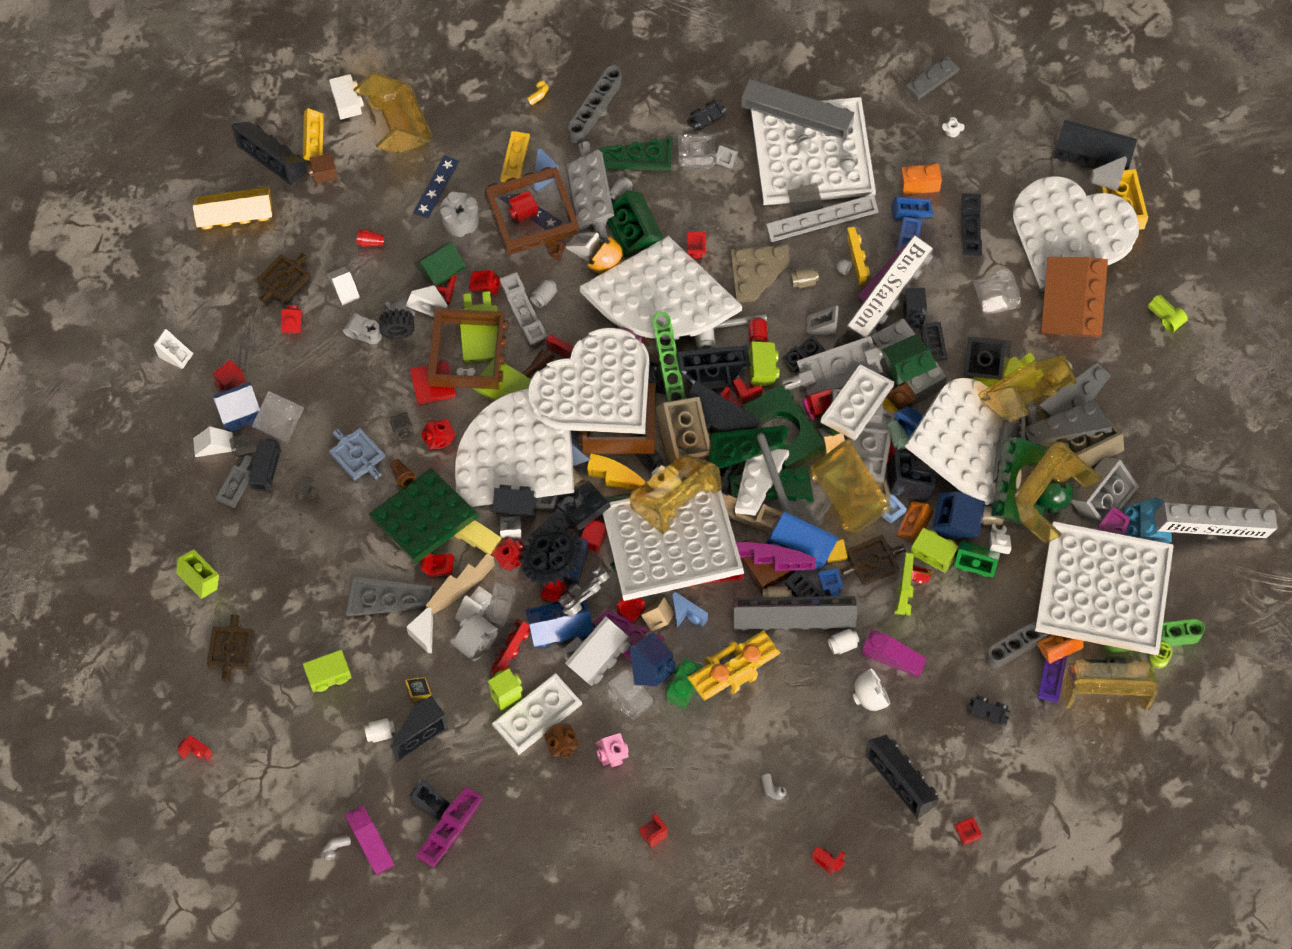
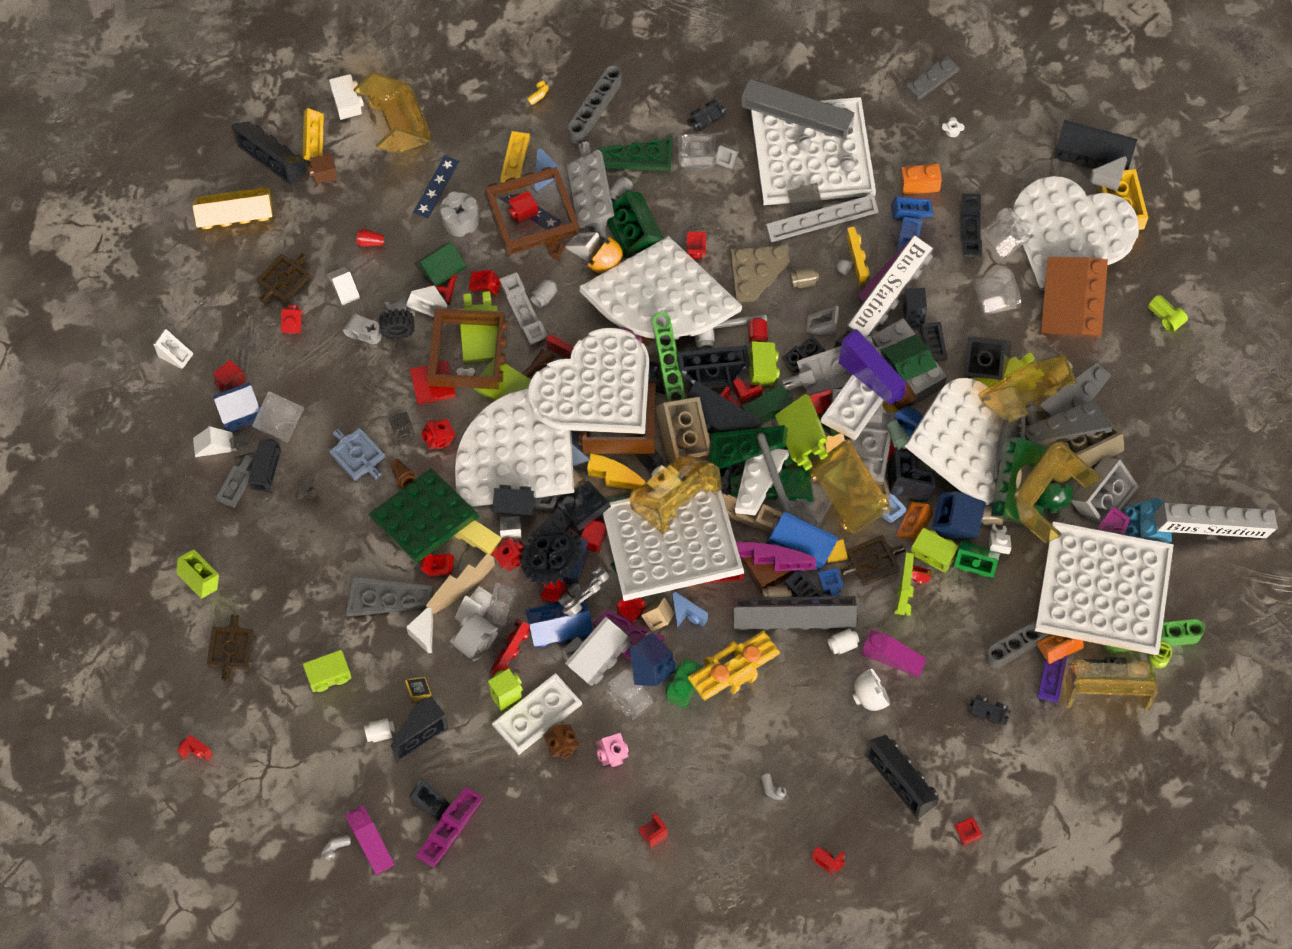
none -> lime tile [775,394,828,471]
none -> dark purple slope [838,329,906,405]
none -> clear slope [981,208,1033,259]

